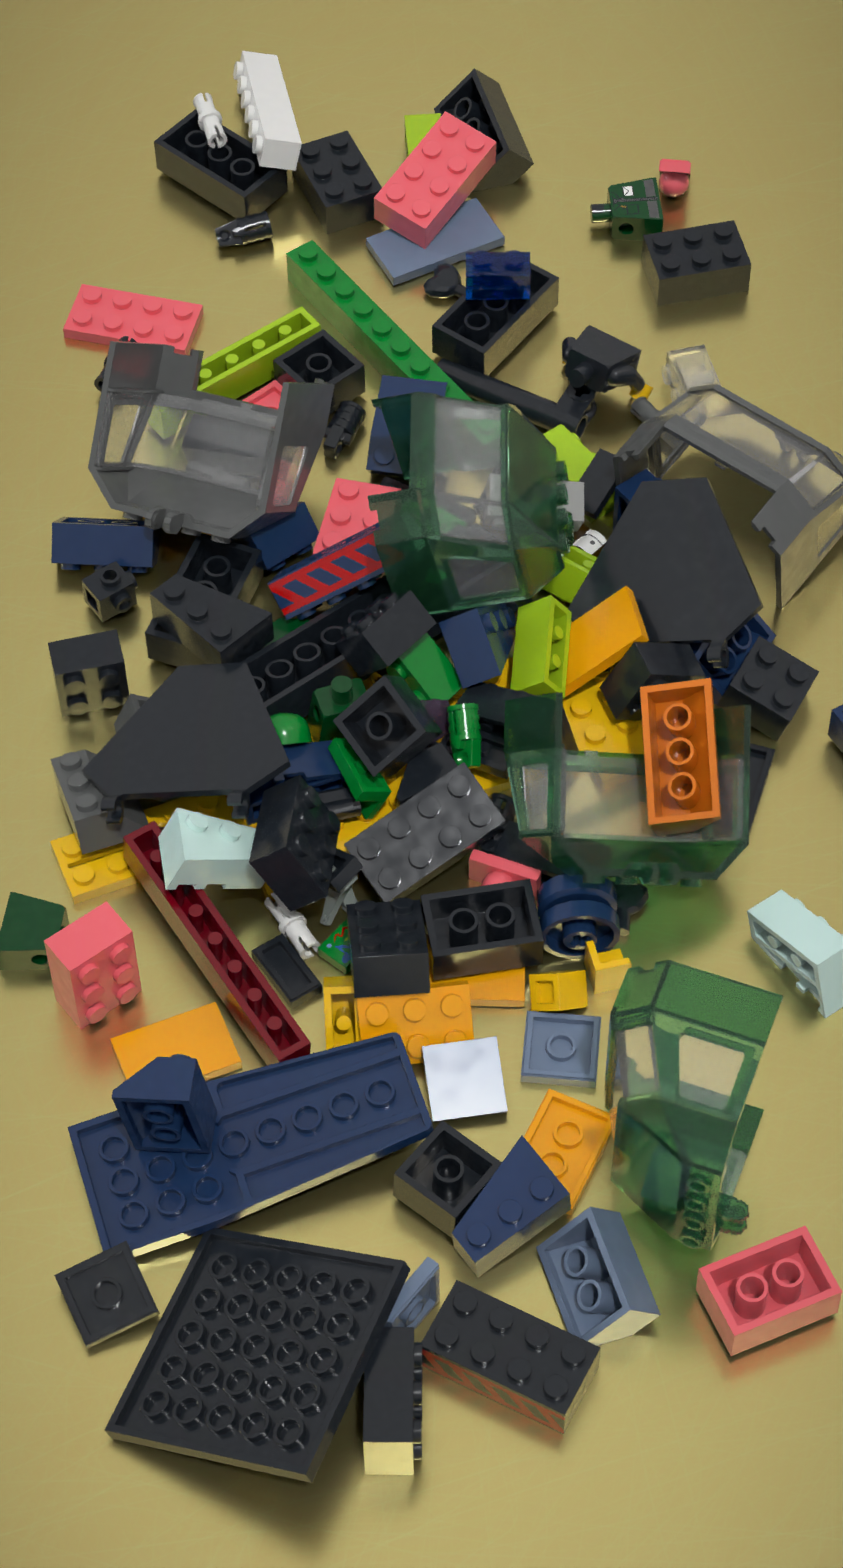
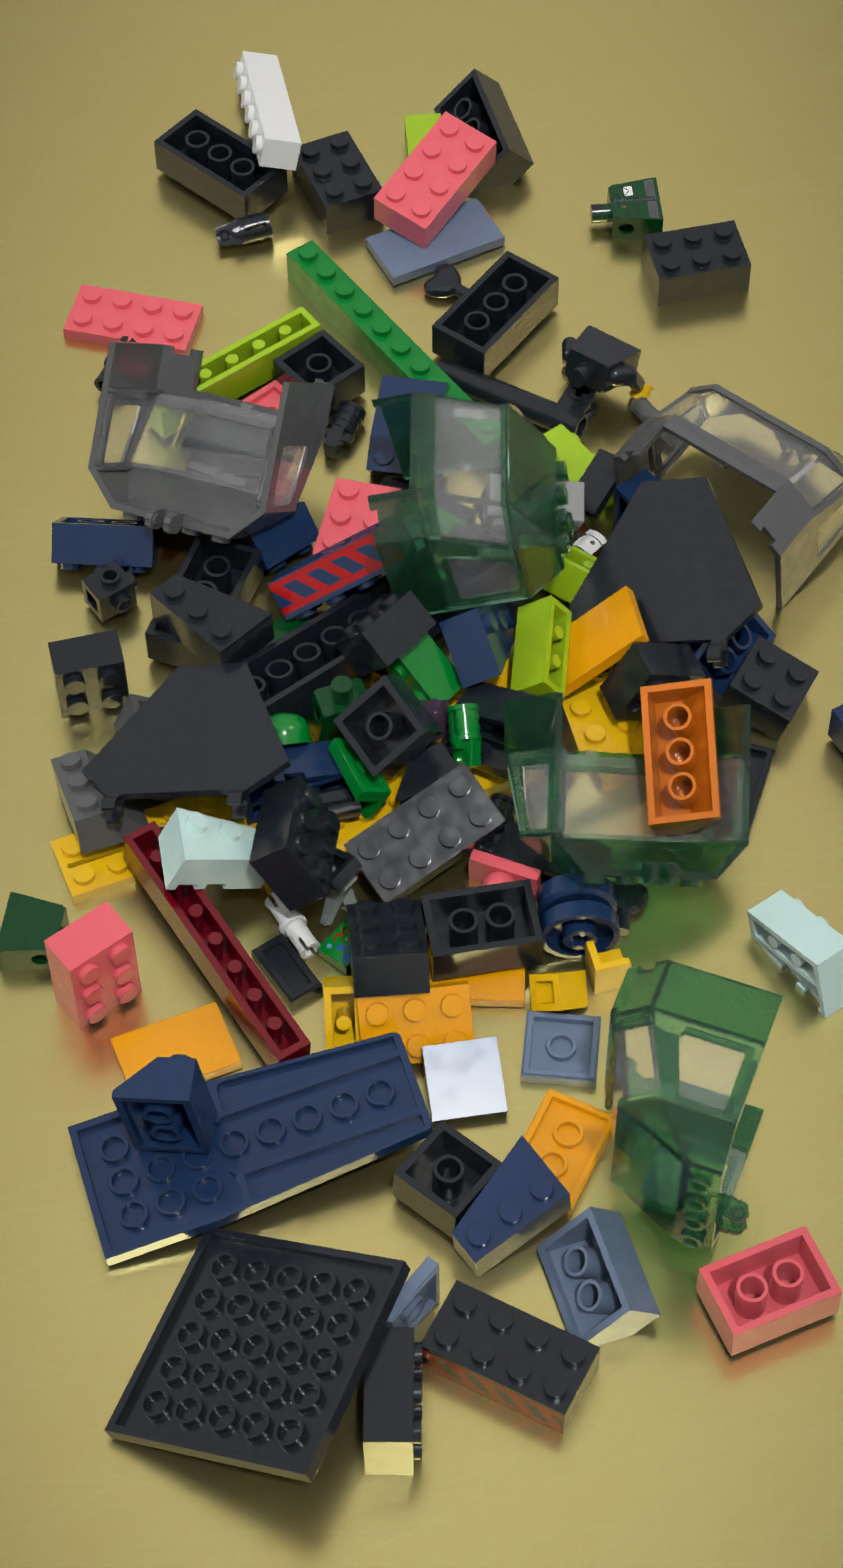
black tile [54,1241,160,1348] -> none
white pin [193,93,227,148] -> none
clear blue brick [465,250,531,300] -> none
coral tile [659,159,691,198] -> none
clear brick [662,344,721,420] -> none

